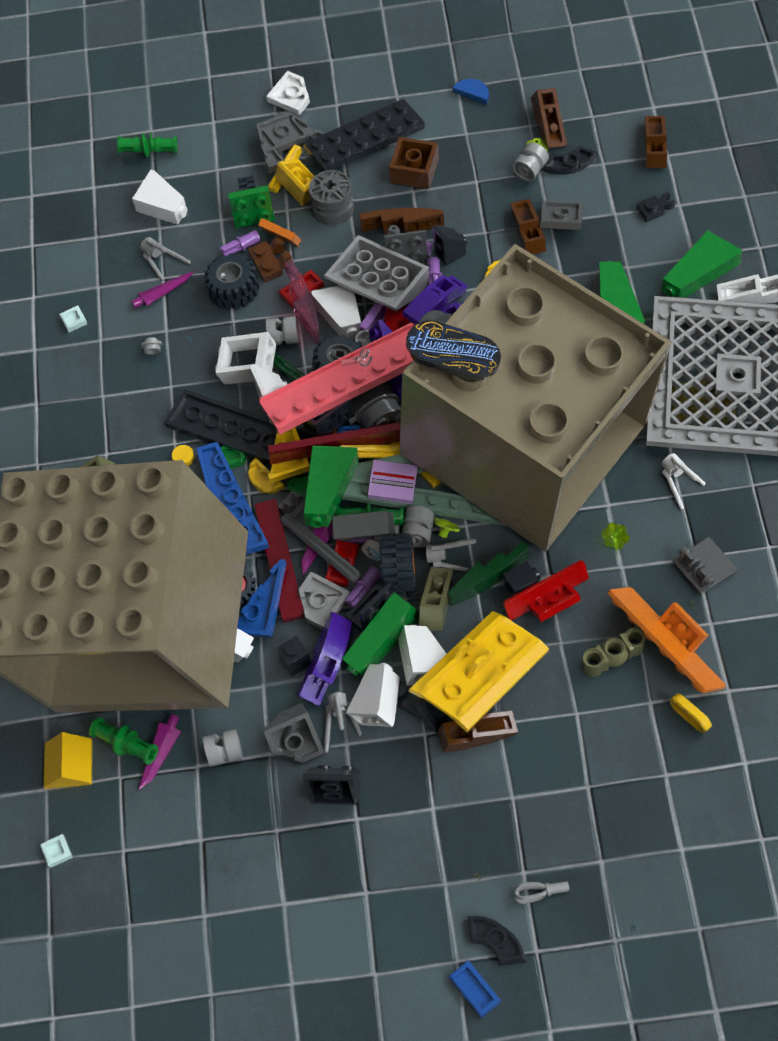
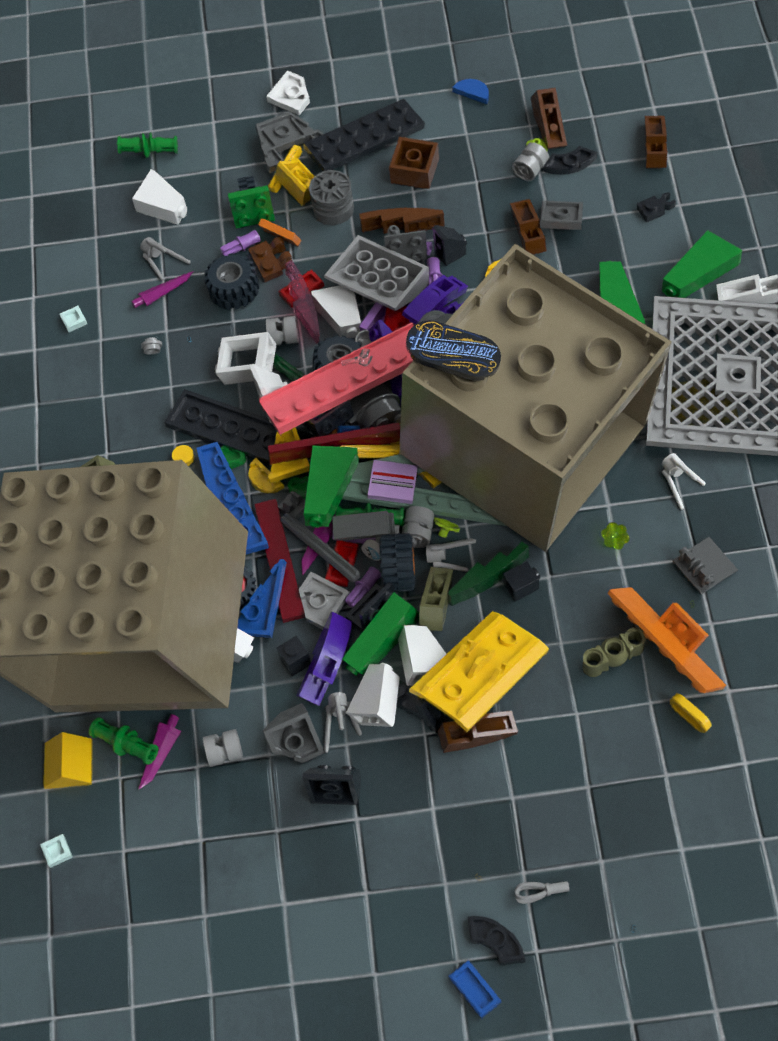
red bracket [503,560,589,622] -> none

